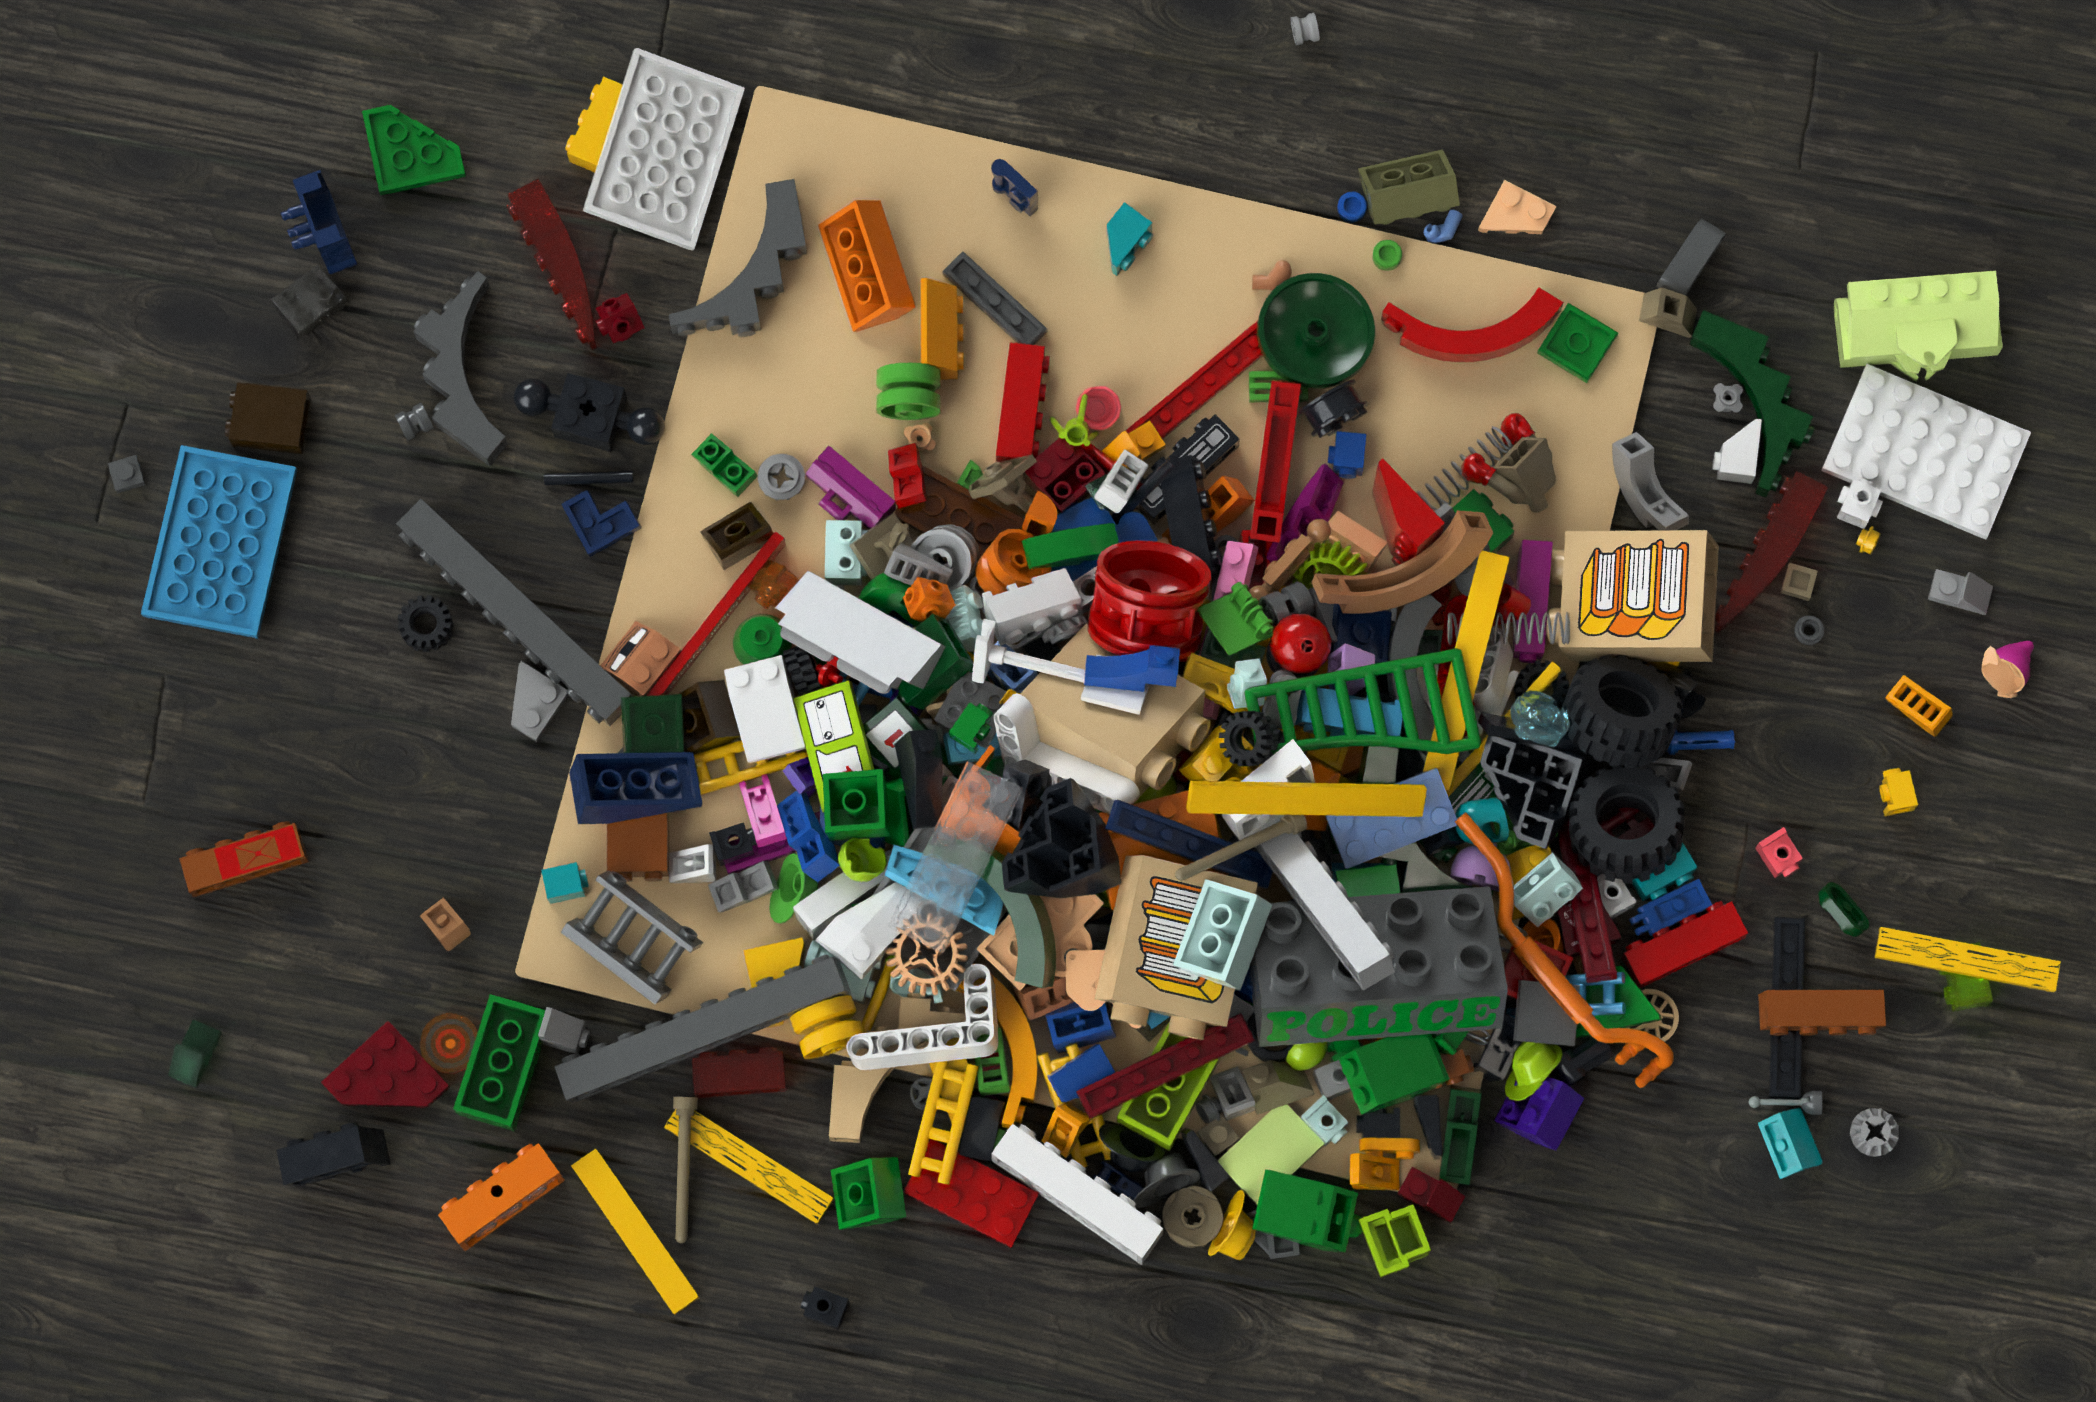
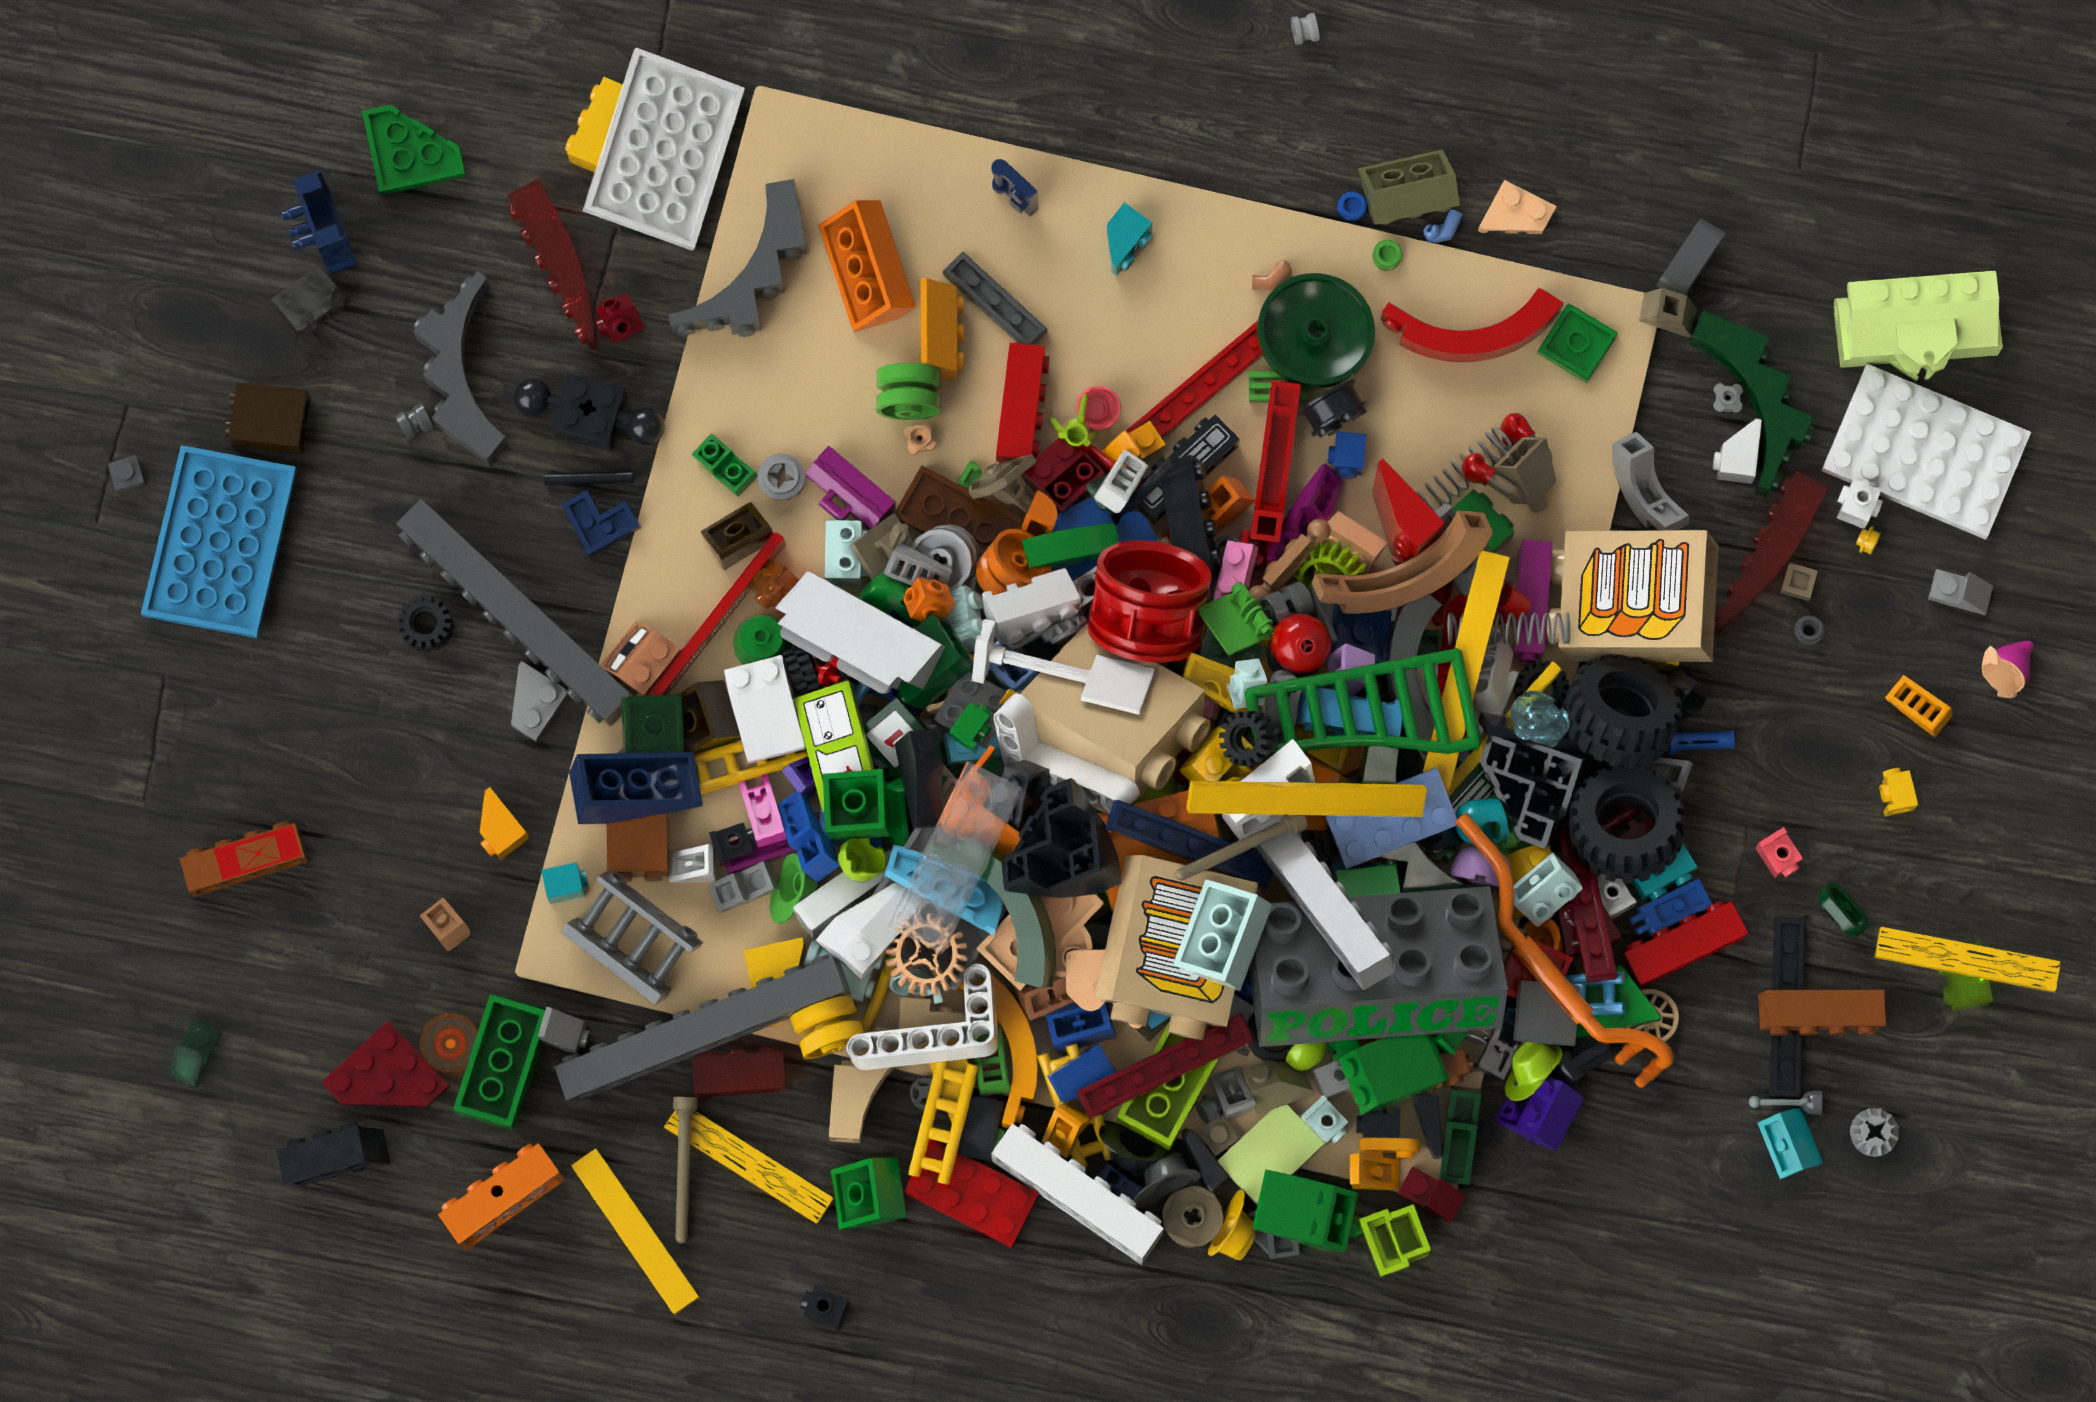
red slope [888,443,927,509] -> none
blue slope [1084,645,1180,692] -> none
none -> light orange slope [480,787,529,860]

